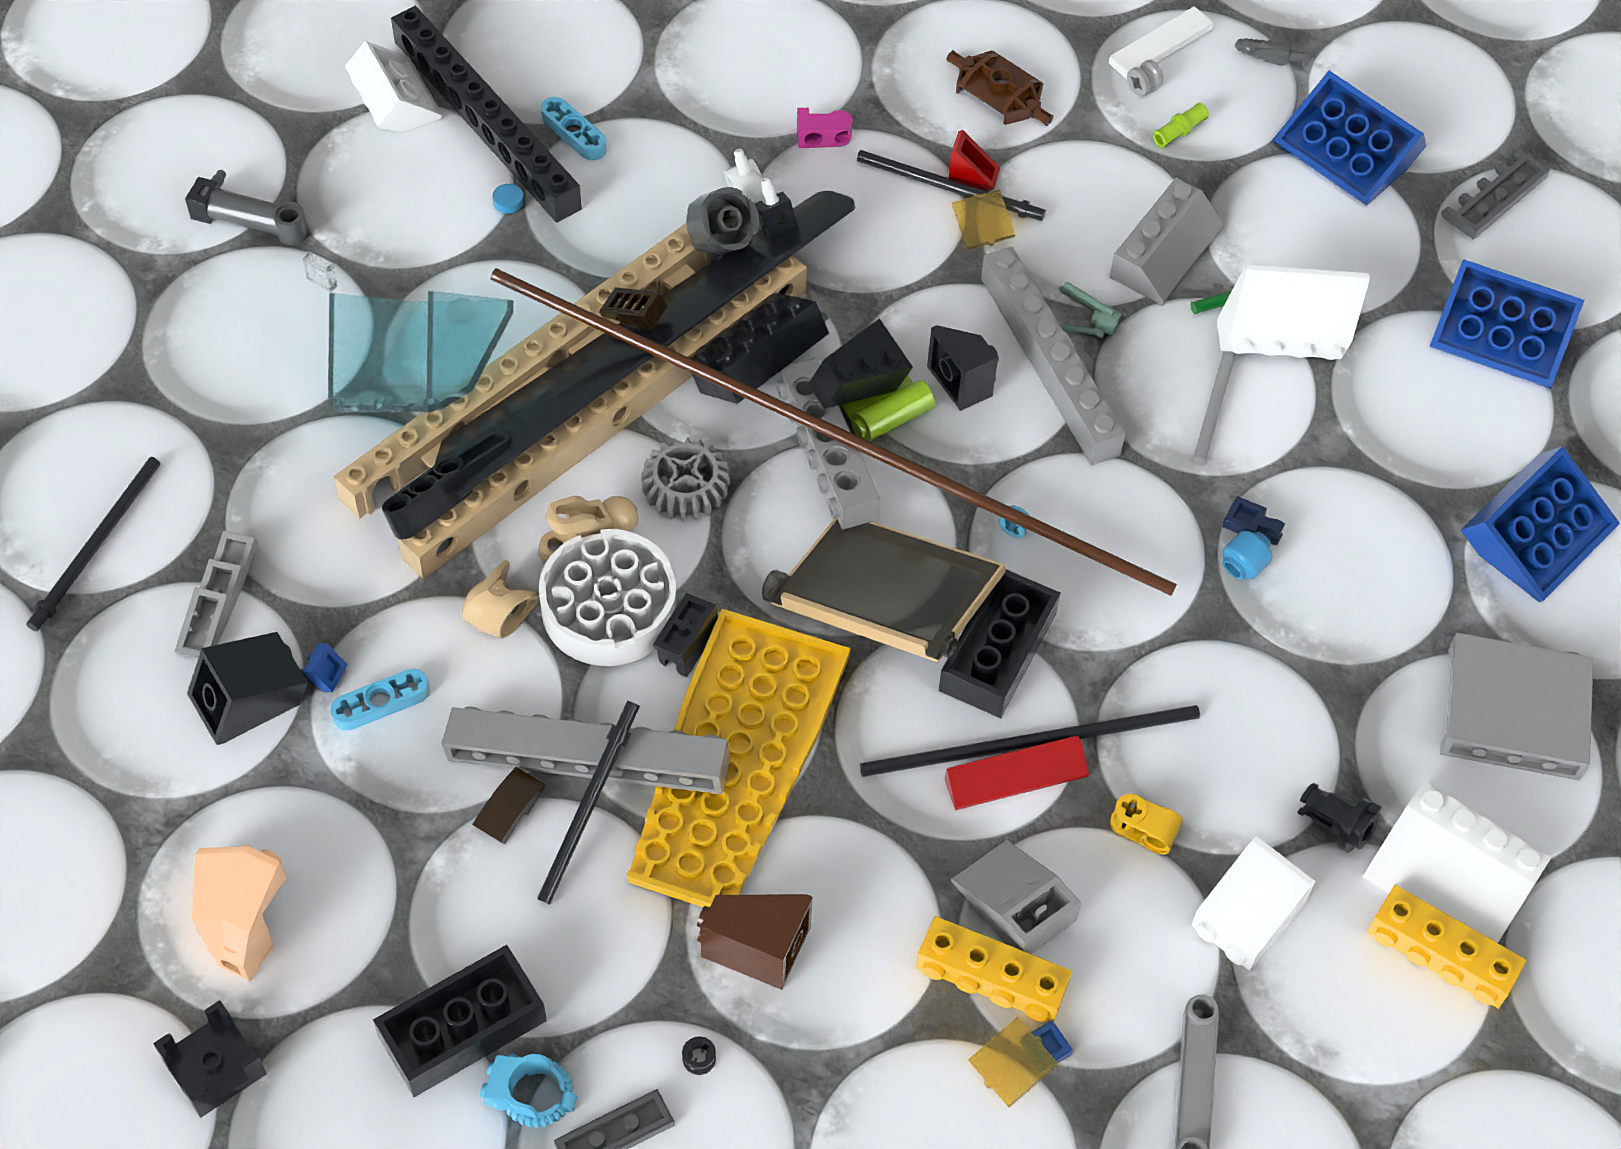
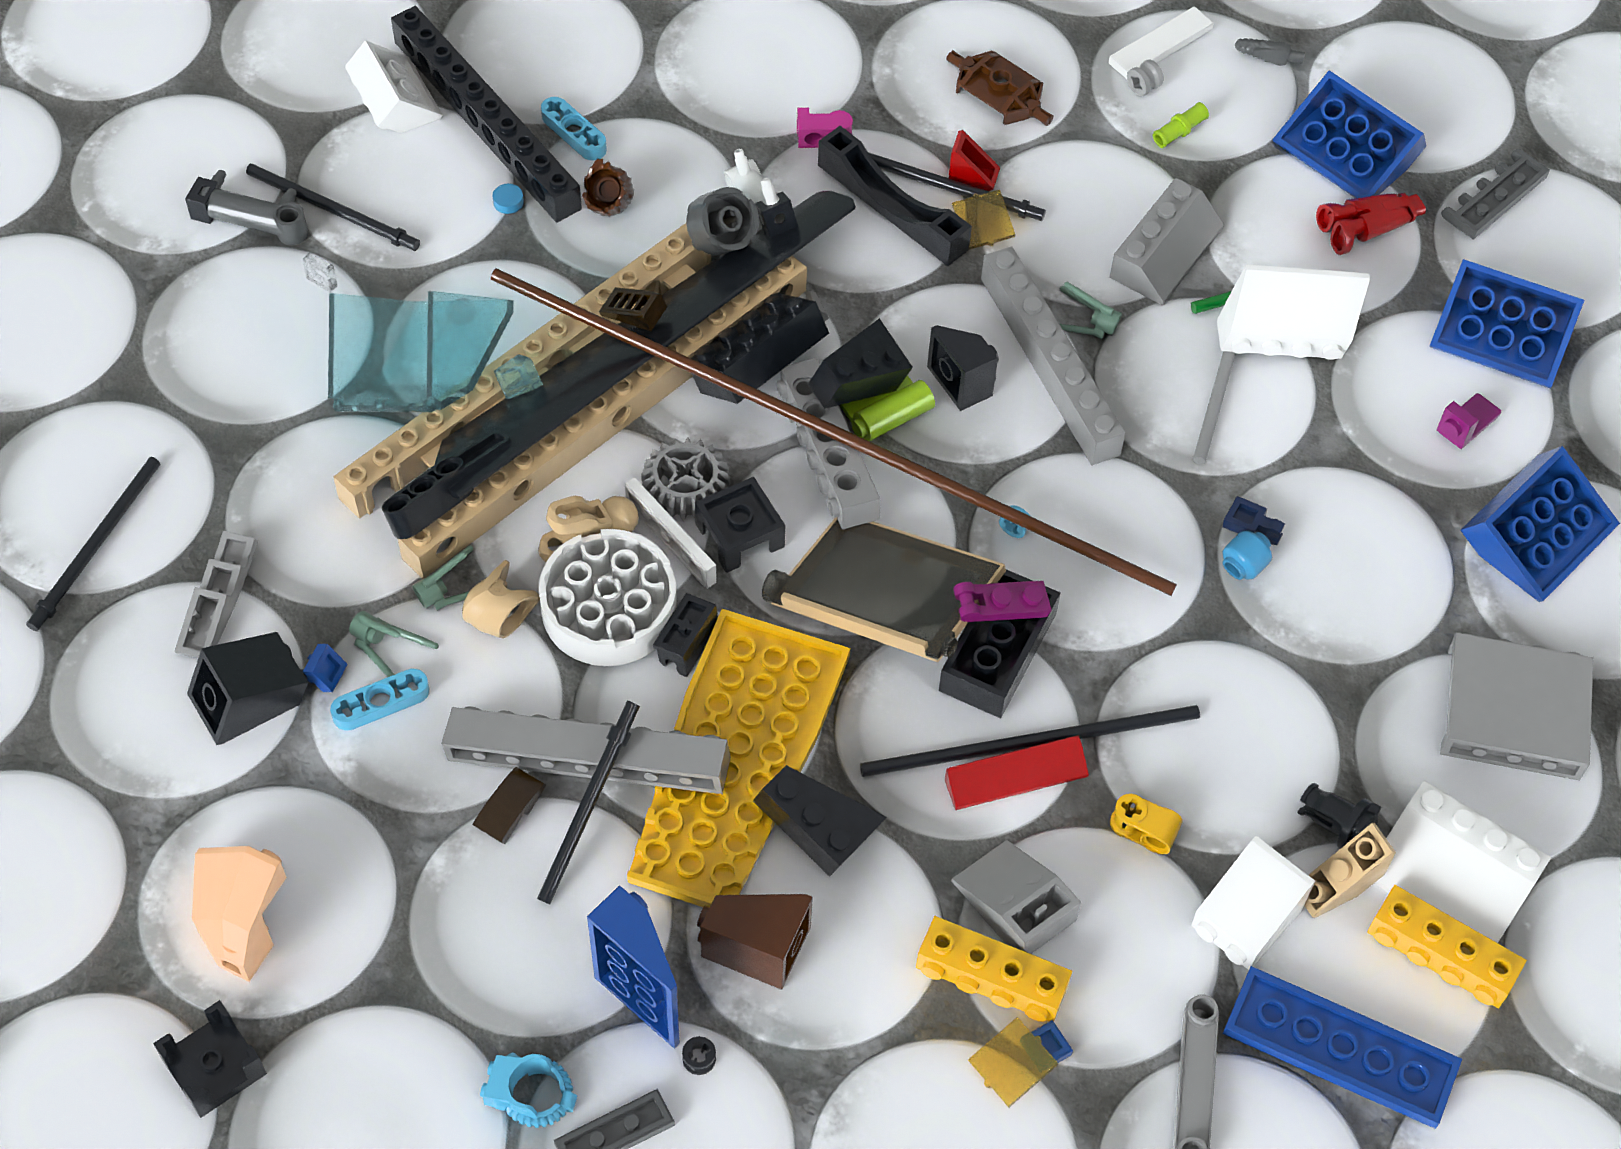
black brick [373,944,547,1097] -> none
none -> black bar [246,163,420,251]
none -> sand green plant [349,611,439,677]
none -> sand green plant [412,546,473,611]
none -> clear light blue slope [494,354,543,399]
none -> reddish brown hair [582,159,634,217]
none -> blue slope [587,885,680,1049]
none -> white tile [625,477,716,589]
none -> black panel [695,476,785,573]
none -> black wedge [753,765,887,877]
none -> black arch [818,126,972,266]
none -> magenta plate [953,581,1052,622]
none -> blue plate [1222,966,1462,1129]
none -> tan slope [1304,823,1396,918]
none -> red piece [1316,193,1426,255]
none -> magenta bracket [1436,393,1501,449]

